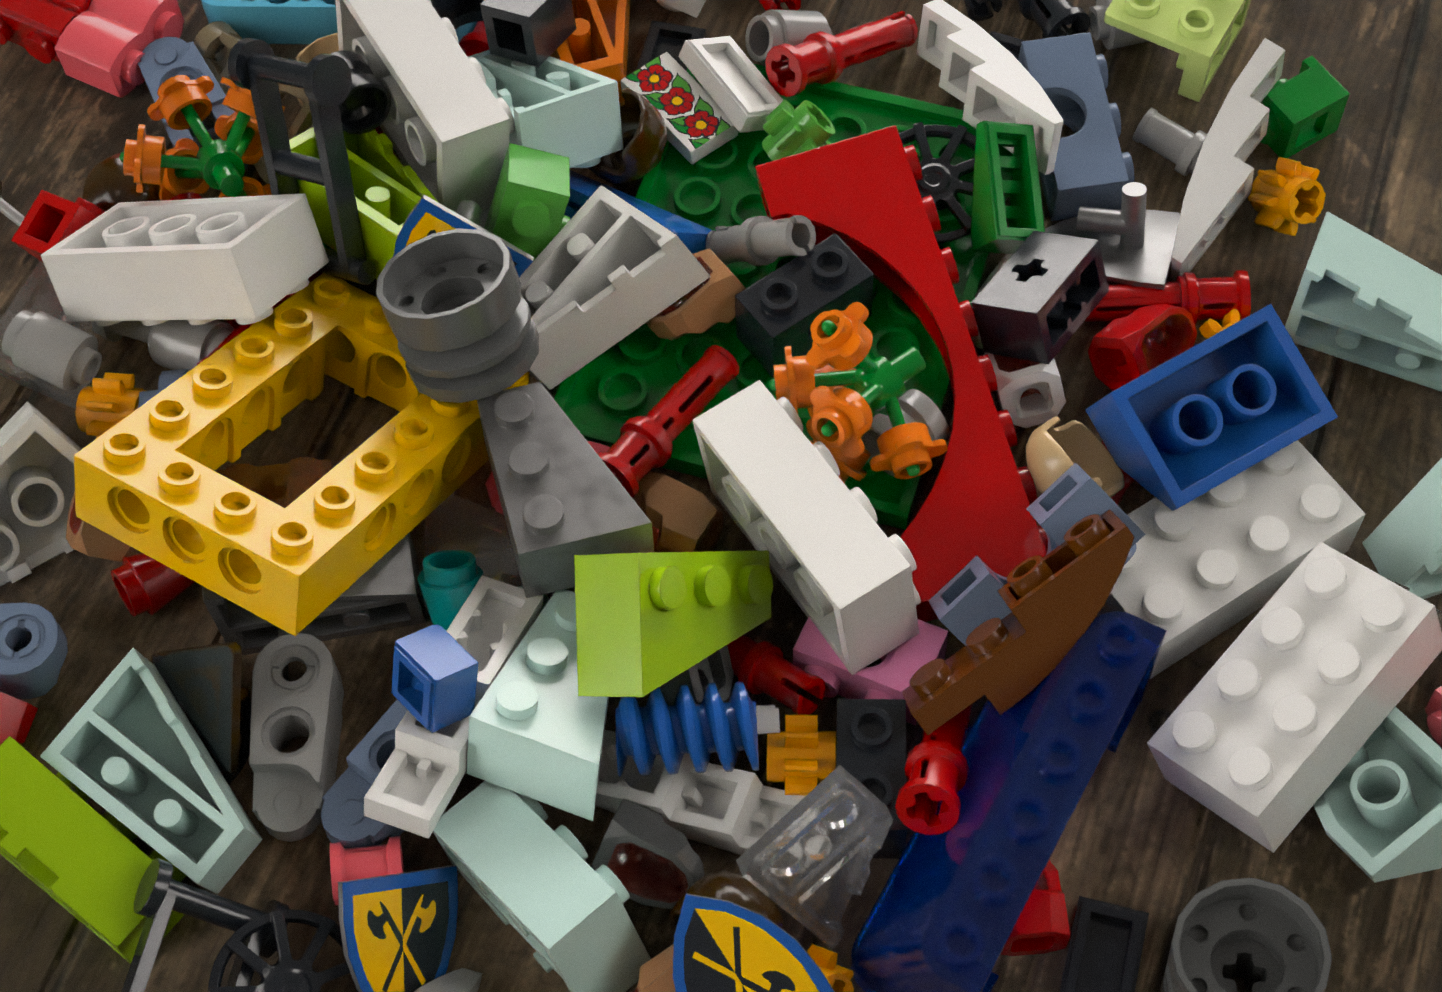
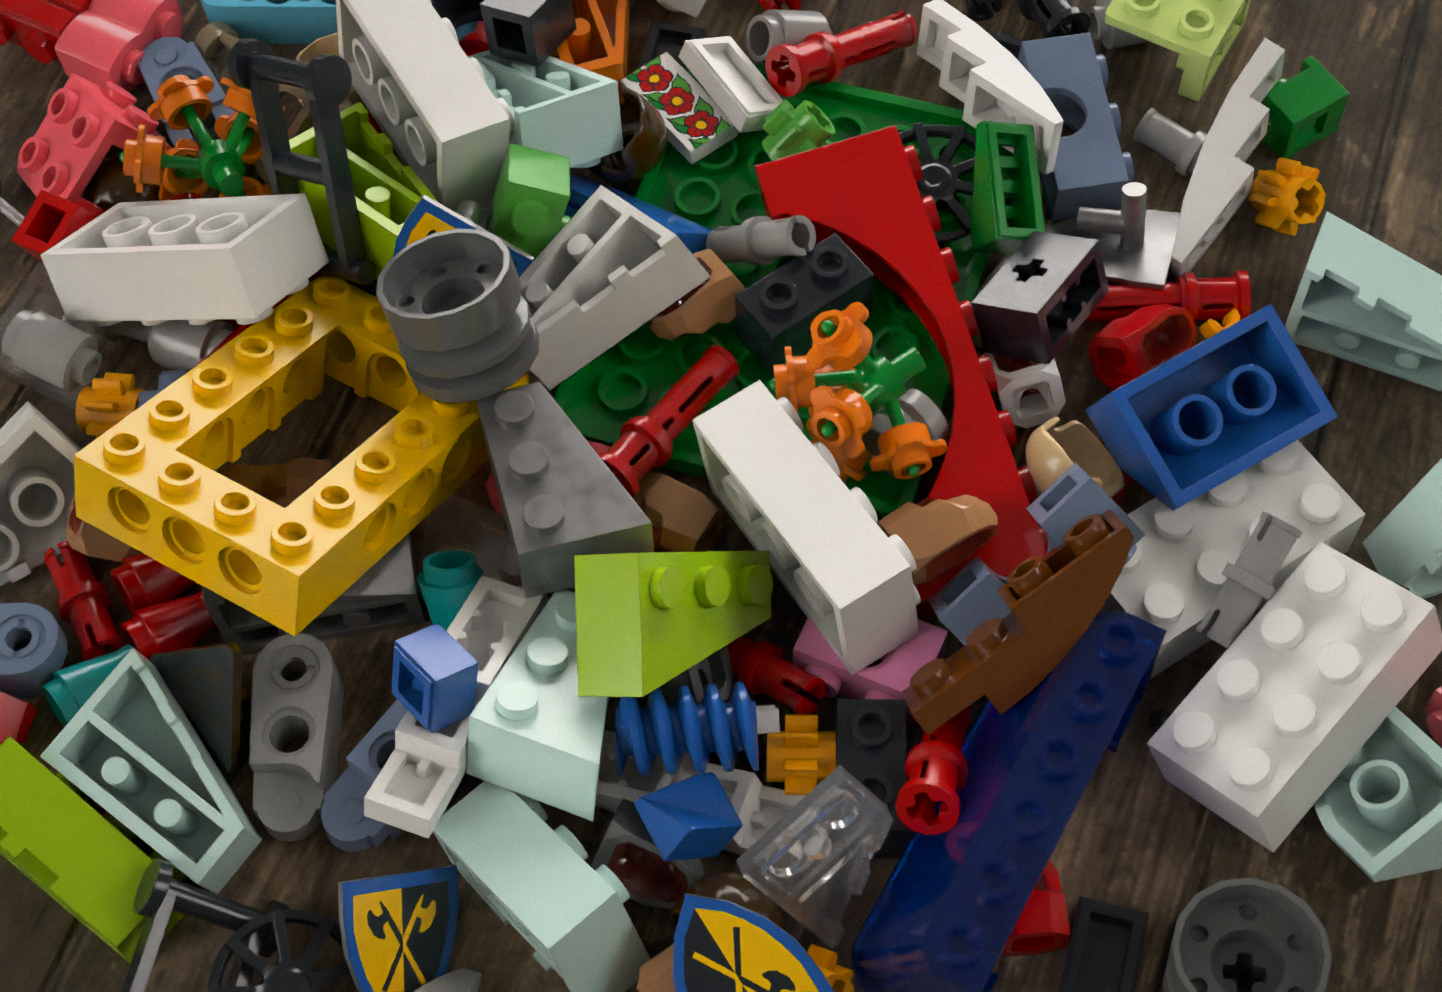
coral bush [330,836,404,906] -> none
black wheel [331,50,391,135] -> none
none -> coral bracket [17,73,172,202]
none -> teal cone [42,644,133,727]
none -> red pin [44,541,125,661]
none -> red cone [121,591,217,662]
none -> blue slope [634,772,743,861]
none -> medium nougat rock [877,494,998,585]
none -> light grey pin [1195,511,1303,648]

